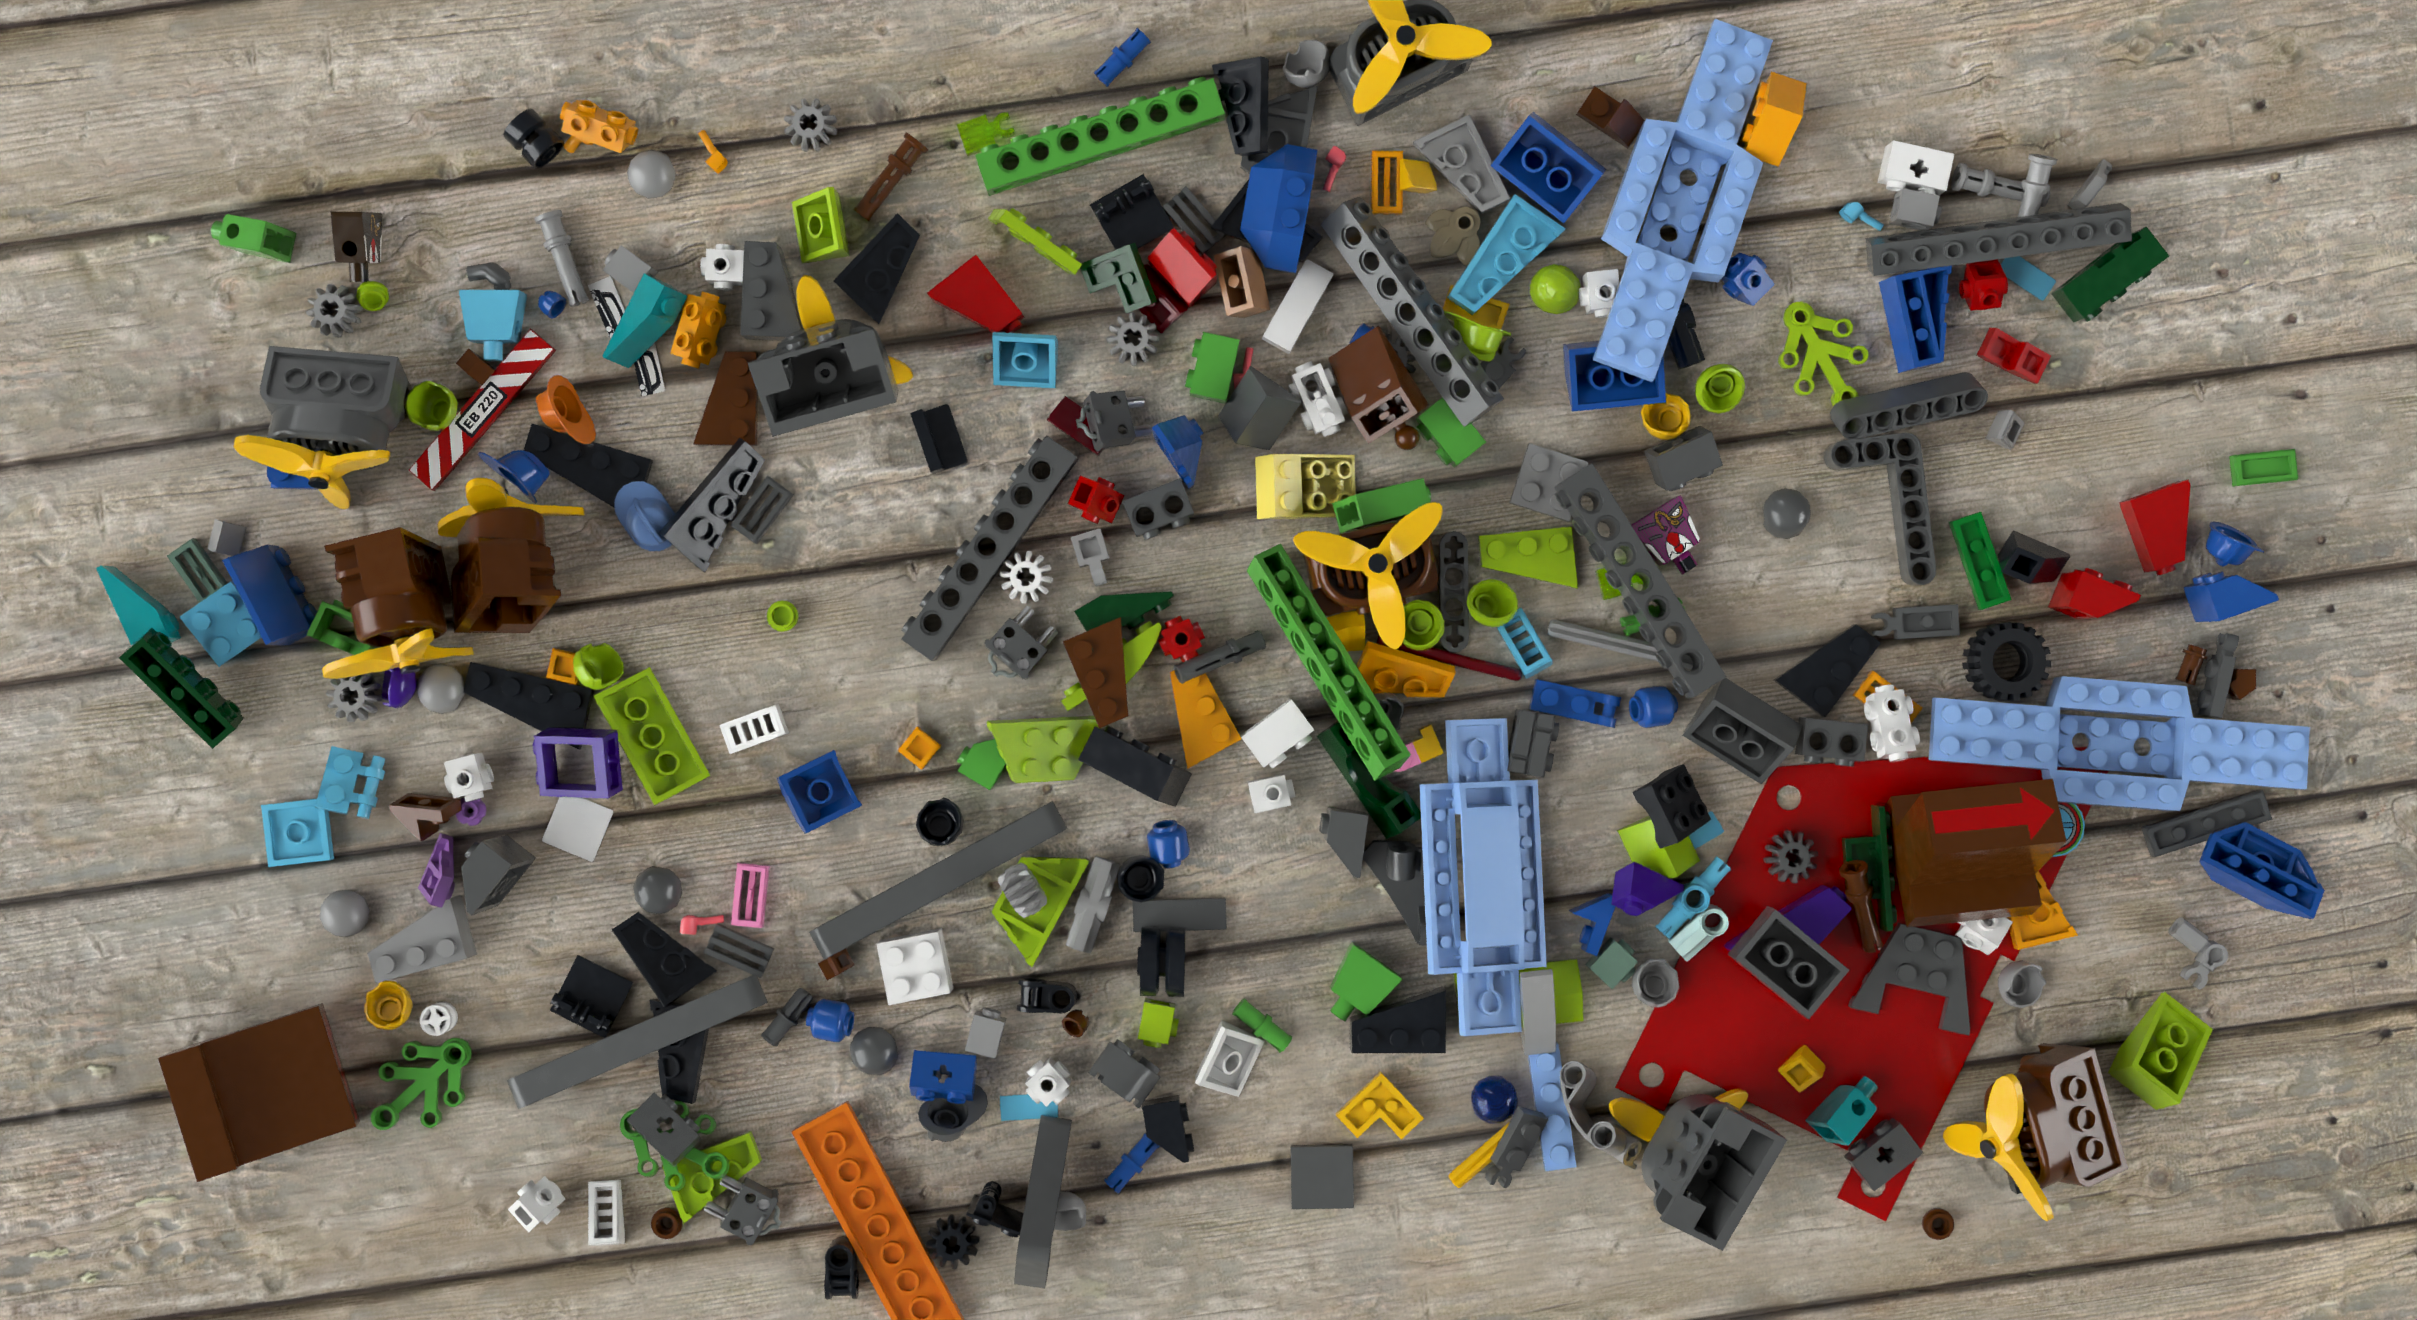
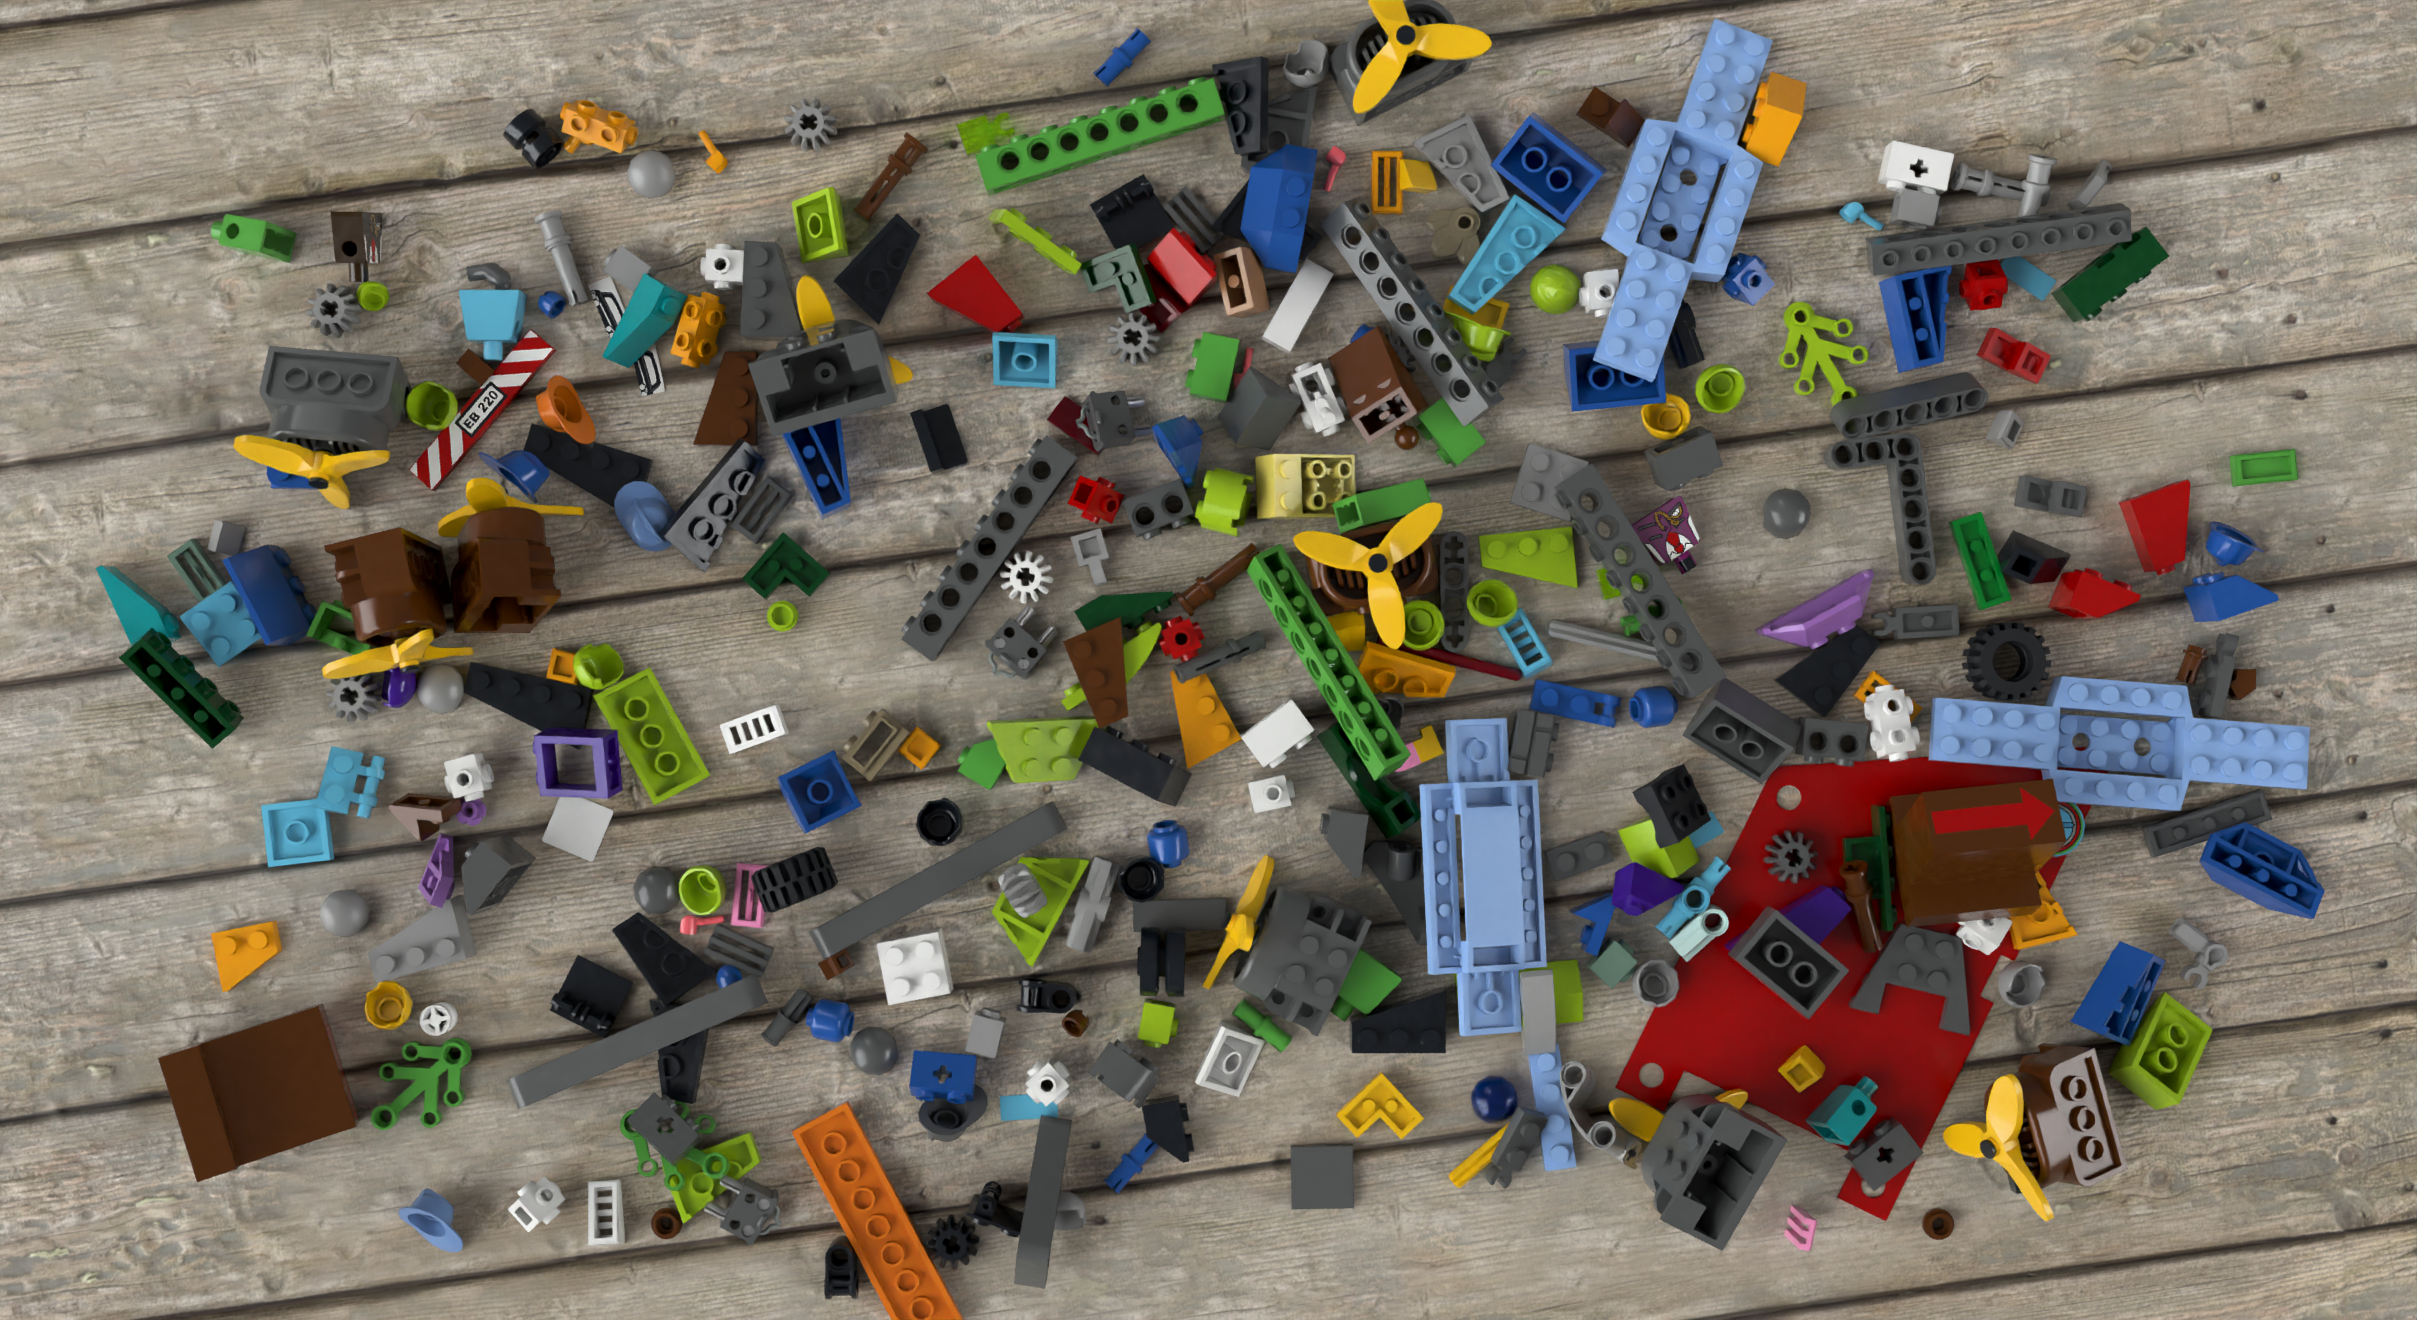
none -> light orange wing [211,920,282,992]
none -> medium blue piece [398,1188,463,1252]
none -> lime piece [679,864,727,915]
none -> blue hinge [716,965,743,989]
none -> dark green plate [742,532,831,600]
none -> black tyre [751,847,838,913]
none -> blue wedge [782,418,851,520]
none -> dark tan window [842,709,912,782]
none -> reddish brown pin [1174,543,1260,617]
none -> lime brick [1195,467,1254,537]
none -> dark grey brick [1202,855,1372,1037]
none -> dark grey plate [1544,831,1614,882]
none -> medium lavender wedge [1755,569,1874,649]
none -> bright pink tile [1784,1205,1817,1251]
none -> dark grey slope [2014,475,2087,517]
none -> blue wedge [2070,941,2166,1047]

